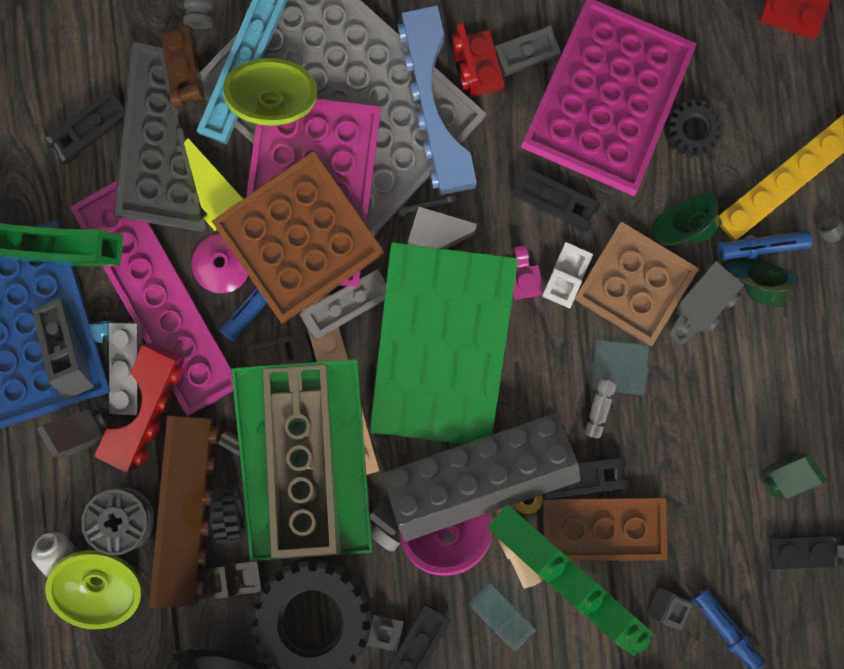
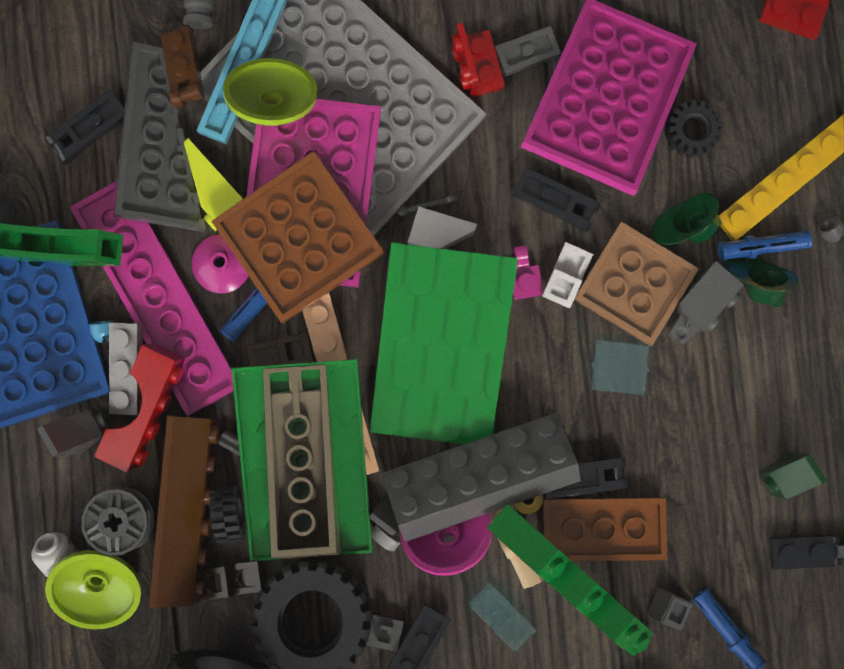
dark grey slope [32,298,94,399] -> none
light grey plate [300,269,386,340] -> none
medium blue arch [398,6,477,196] -> none
light grey axle [585,379,617,438] -> none

